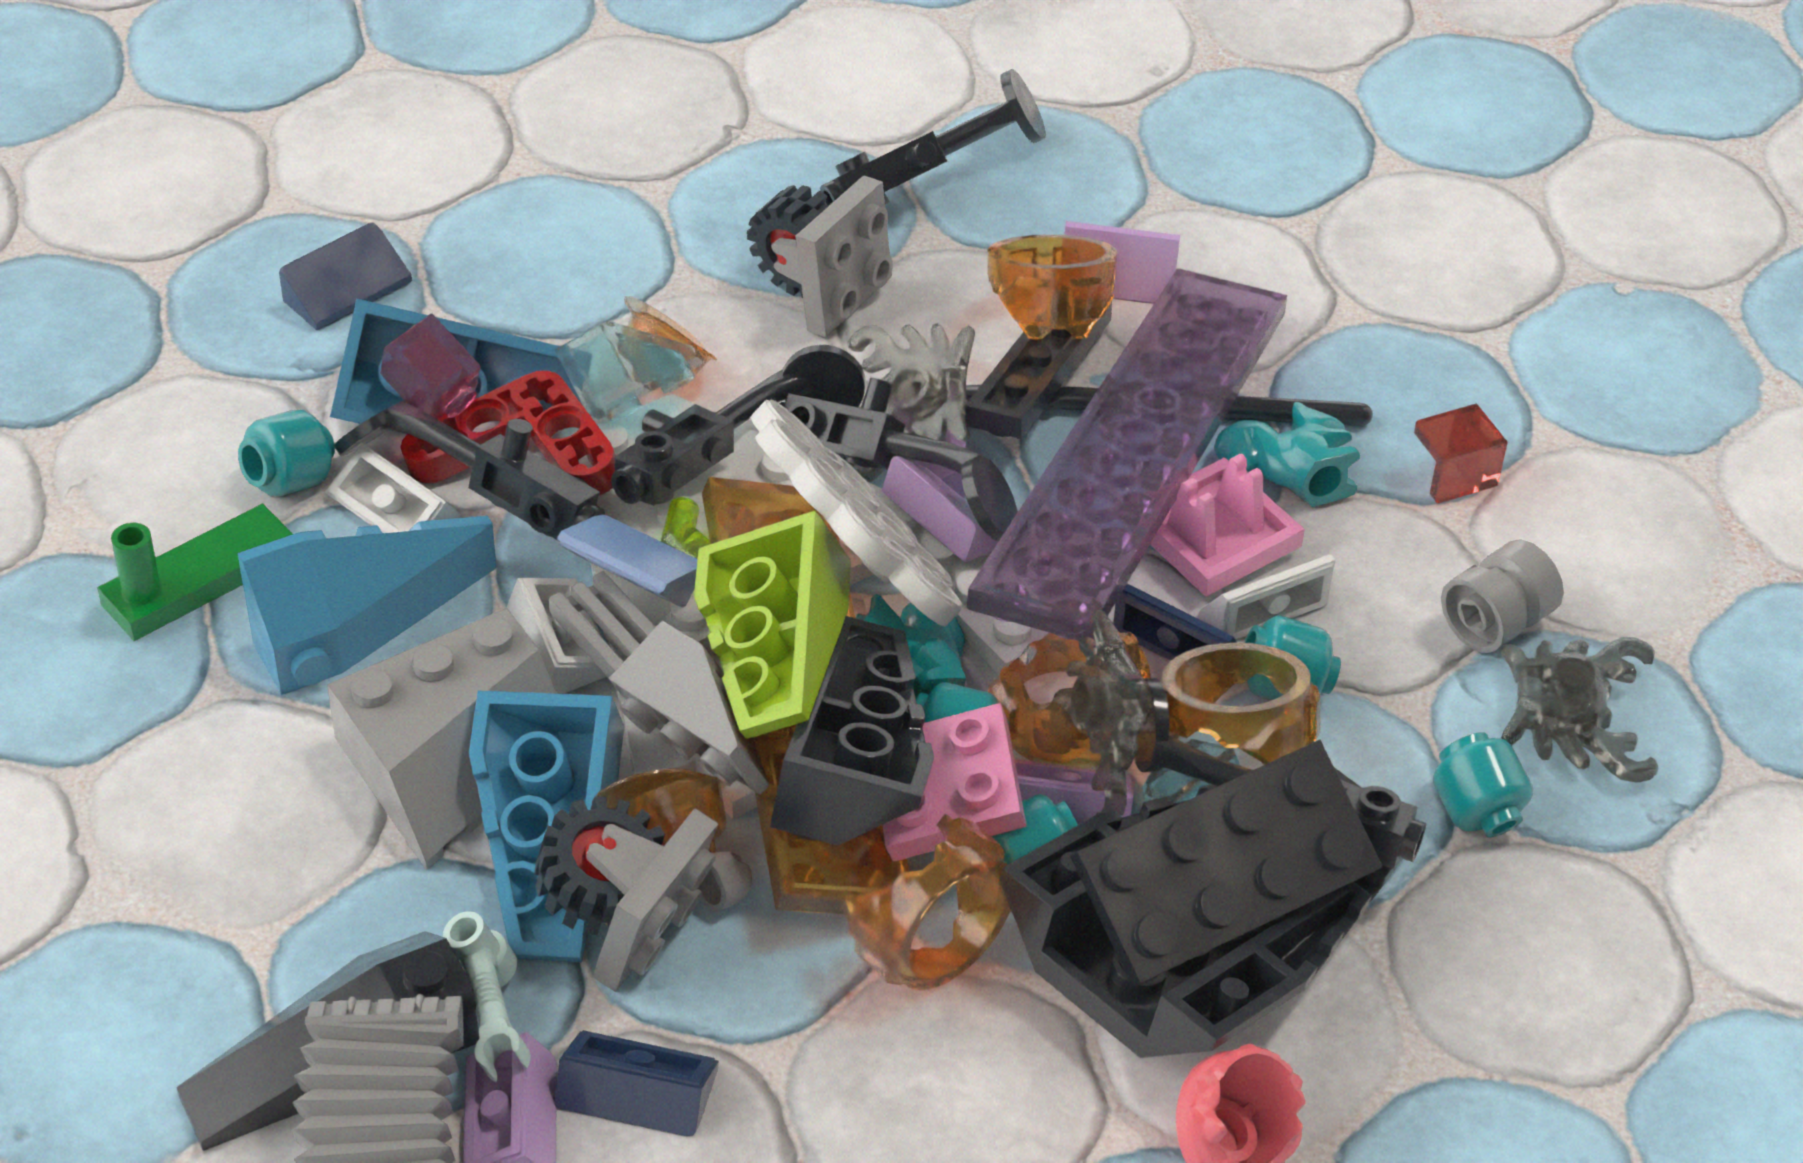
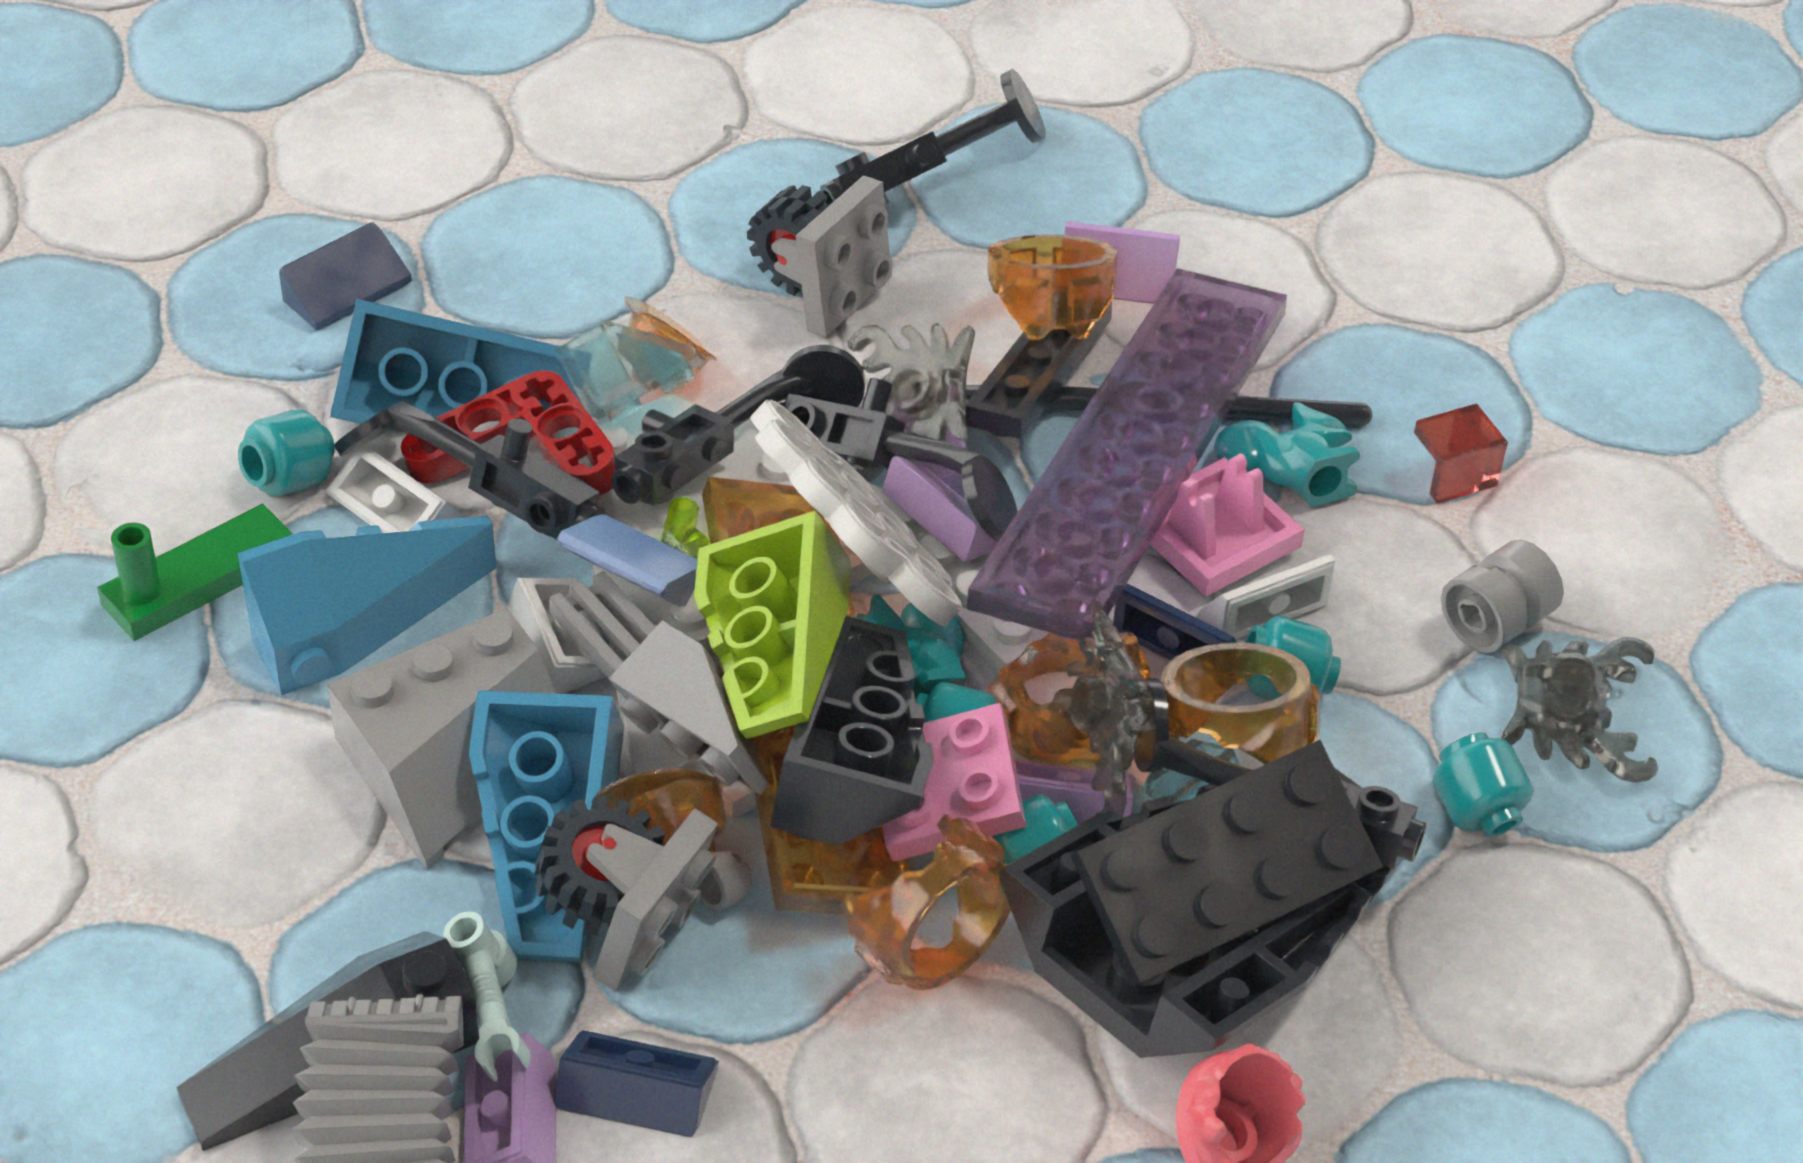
clear pink brick [380,313,481,419] -> none

